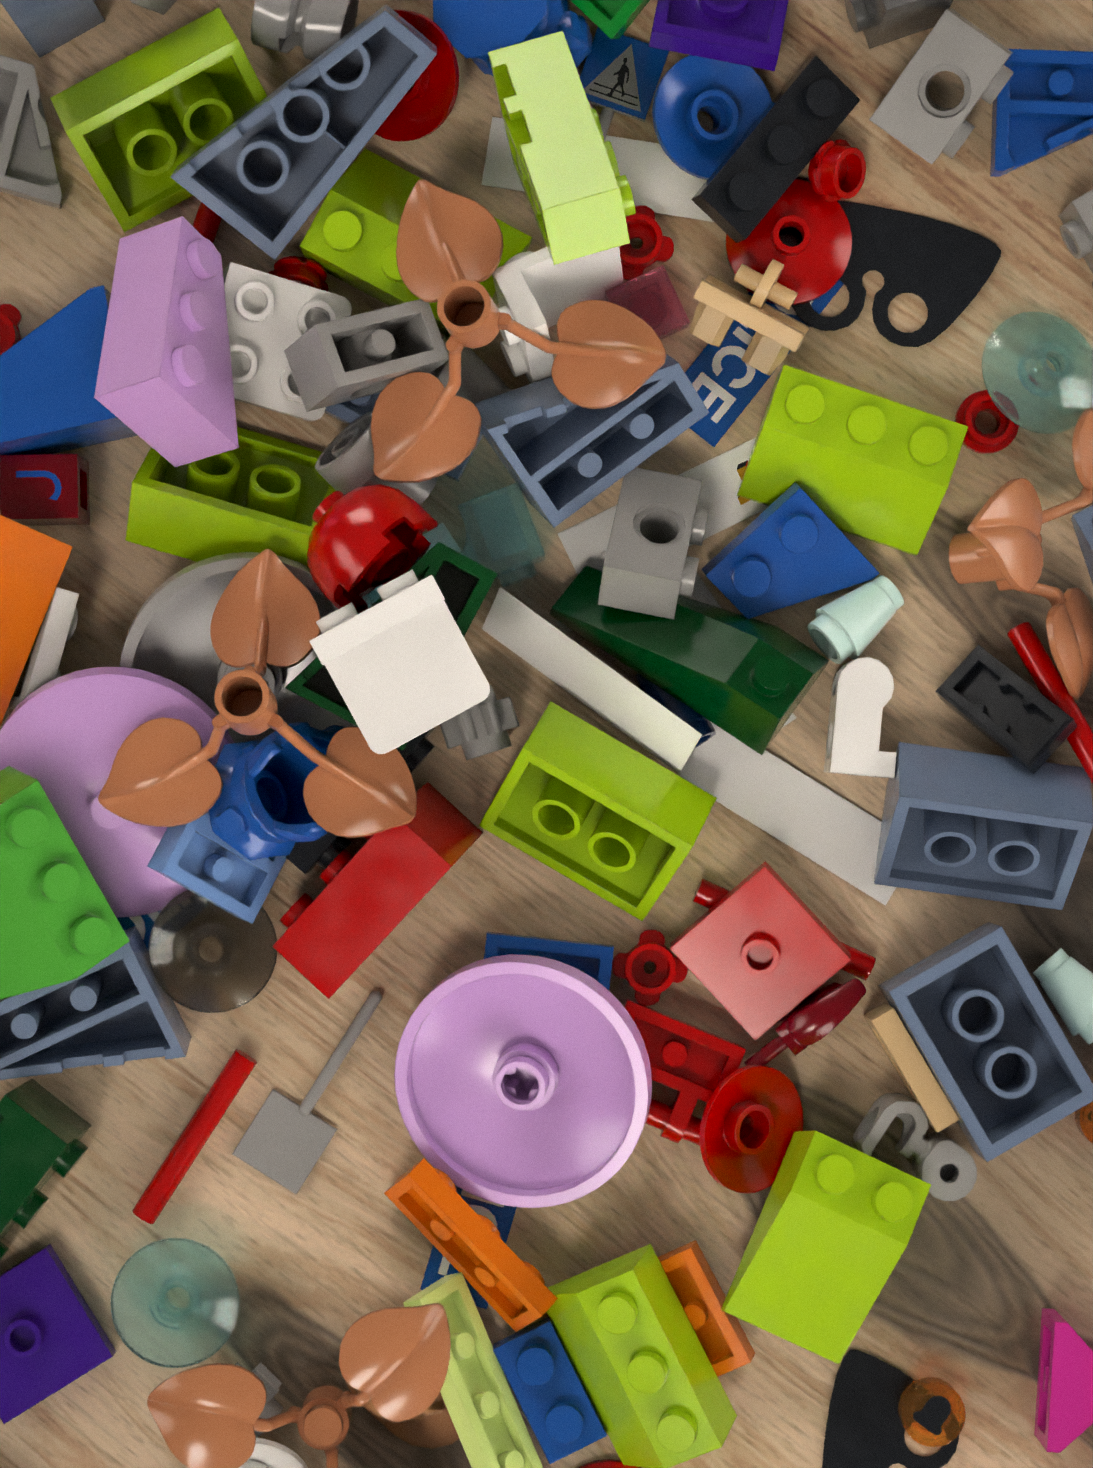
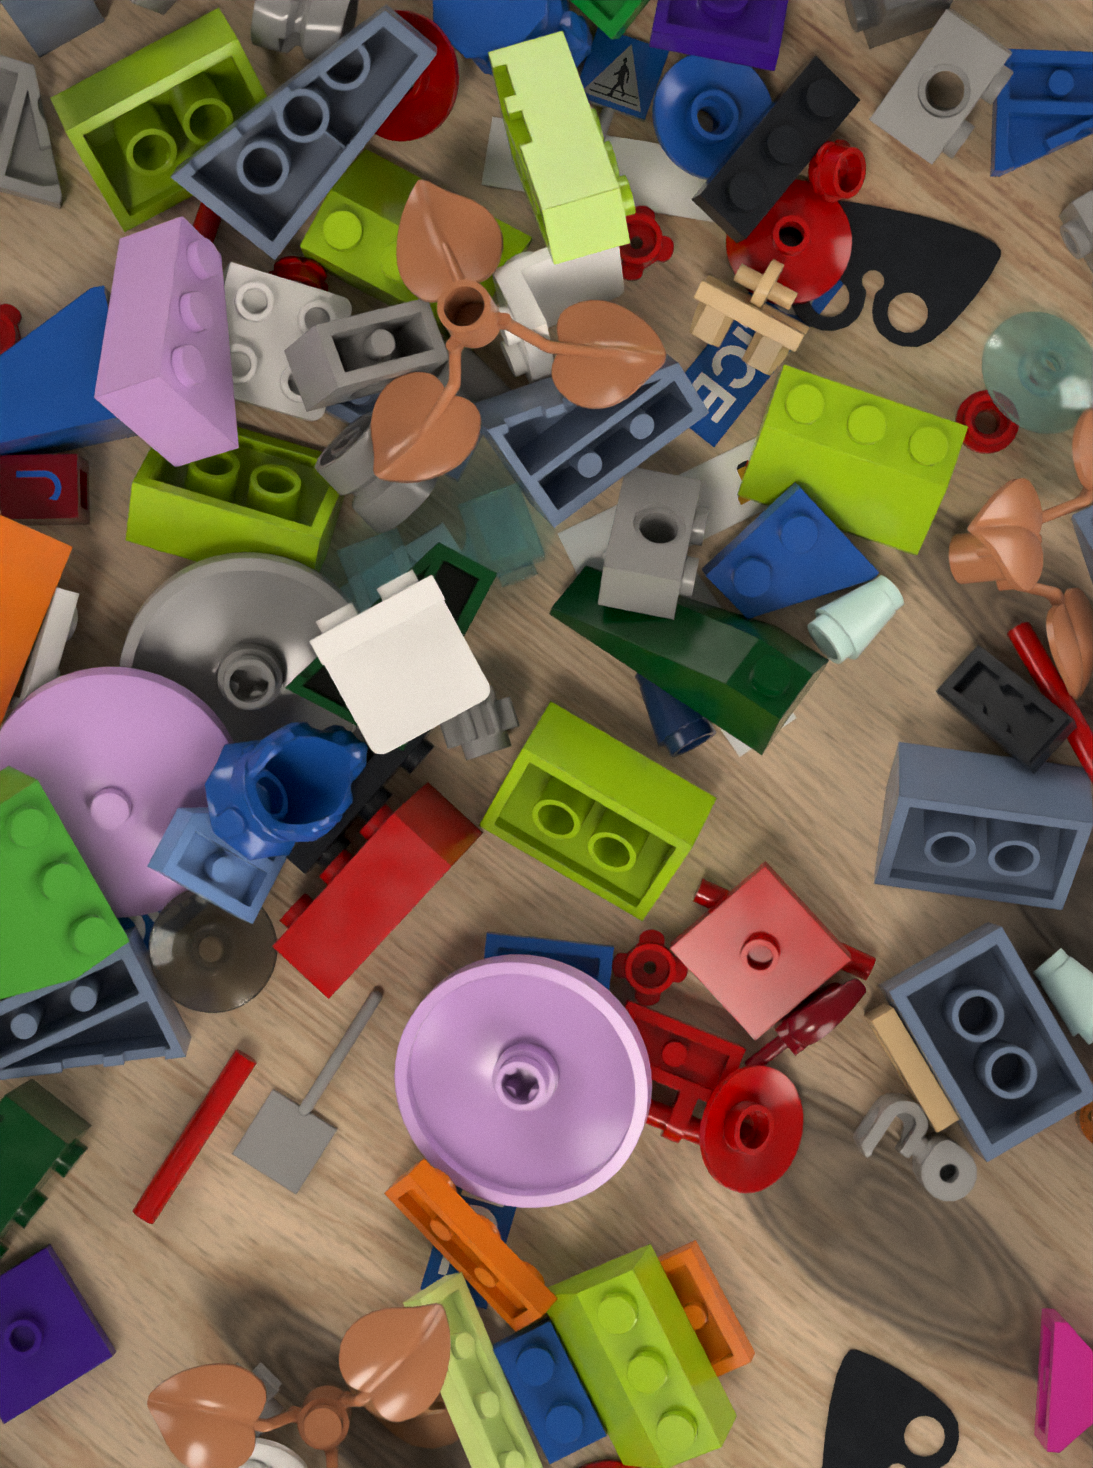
nougat plant [98,549,417,838] -> none
clear light blue dish [111,1238,240,1368] -> none
red cylinder [307,484,438,613] -> none
white sticker [482,587,702,774] -> none
clear pink plate [605,265,690,340] -> none
white sticker [677,721,896,905] -> none
lime slope [721,1130,931,1364] -> none
white leg [824,657,897,778] -> none
clear orange tile [898,1377,966,1447] -> none

